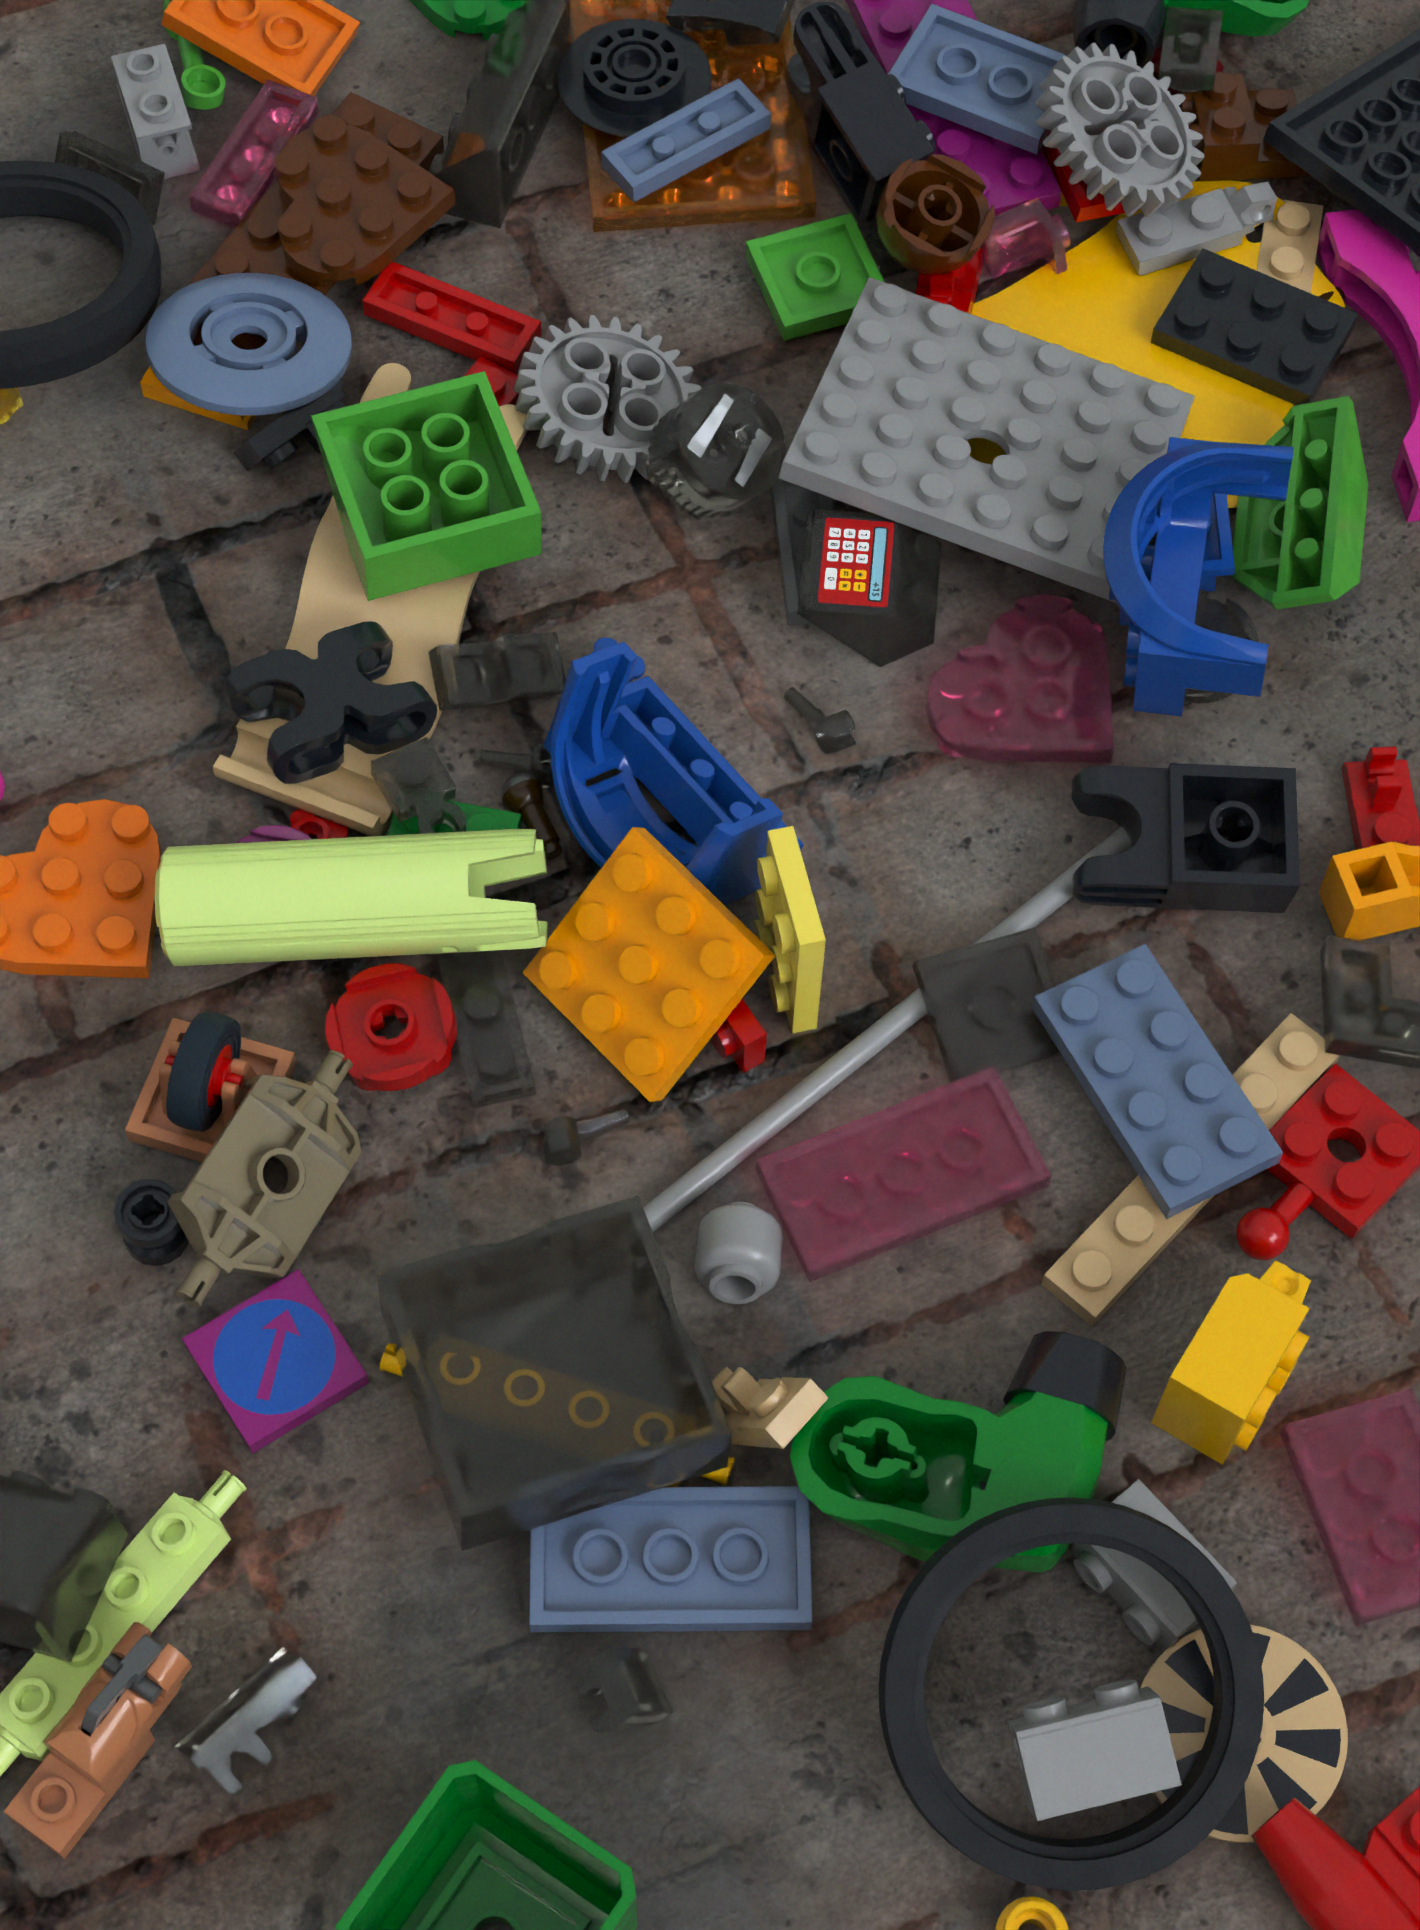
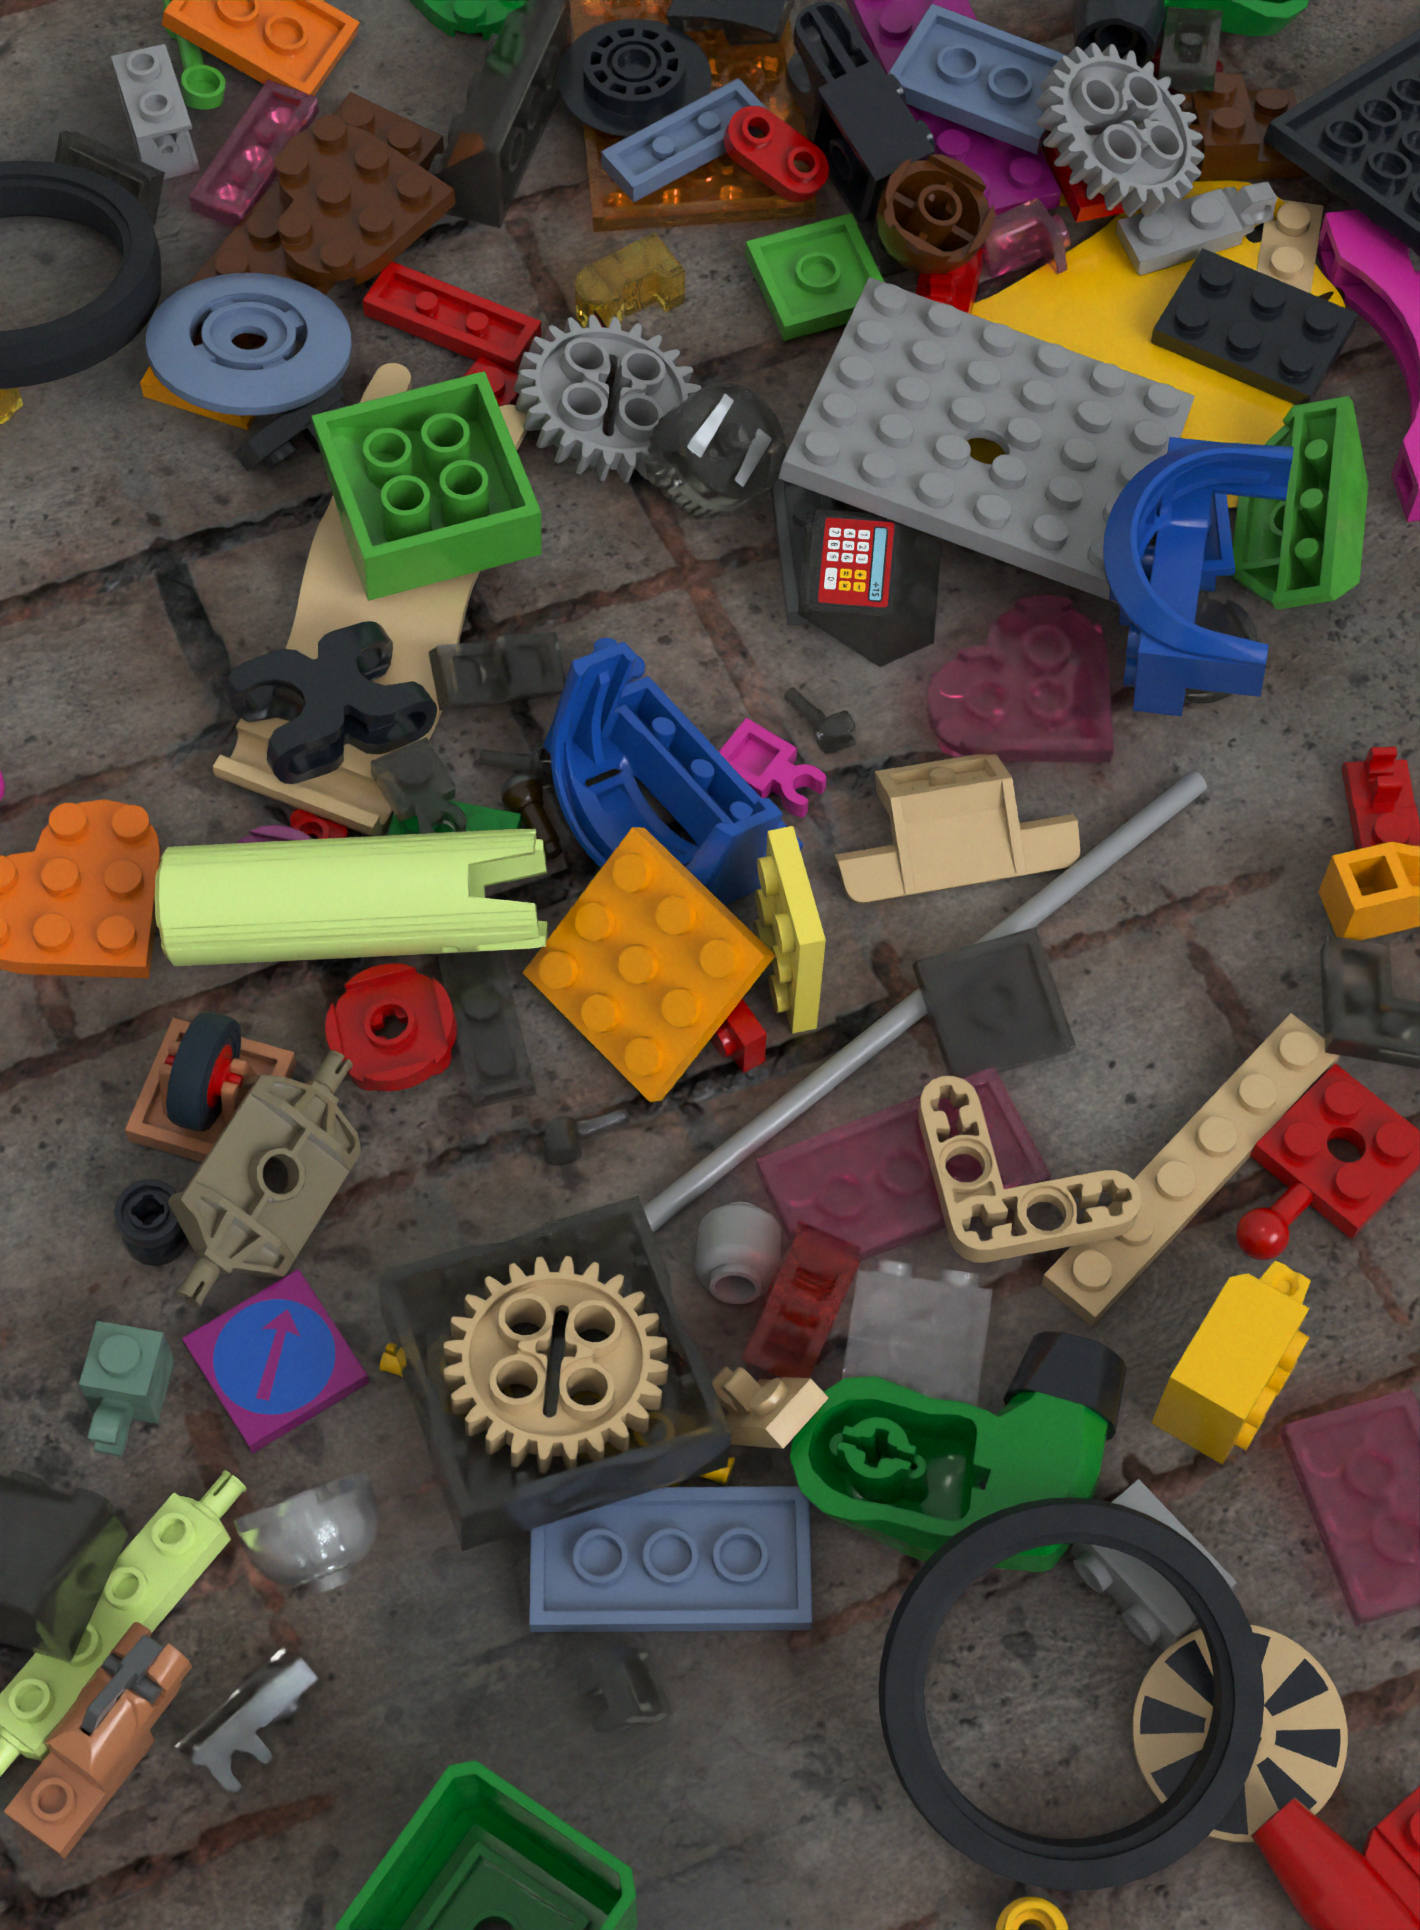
light grey hinge [1007,1680,1182,1821] -> none
sand blue plate [1032,944,1283,1219] -> none
black brick [1071,763,1300,913] -> none
none -> sand green brick [79,1321,175,1457]
none -> clear cylinder [233,1469,380,1595]
none -> tan gear [444,1256,668,1474]
none -> clear yellow leg [575,232,685,328]
none -> dark pink plate [719,718,827,817]
none -> red plate [723,106,829,202]
none -> clear red brick [742,1220,860,1378]
none -> tan plate [834,751,1080,904]
none -> clear plate [842,1258,993,1407]
none -> tan beam [918,1076,1142,1263]

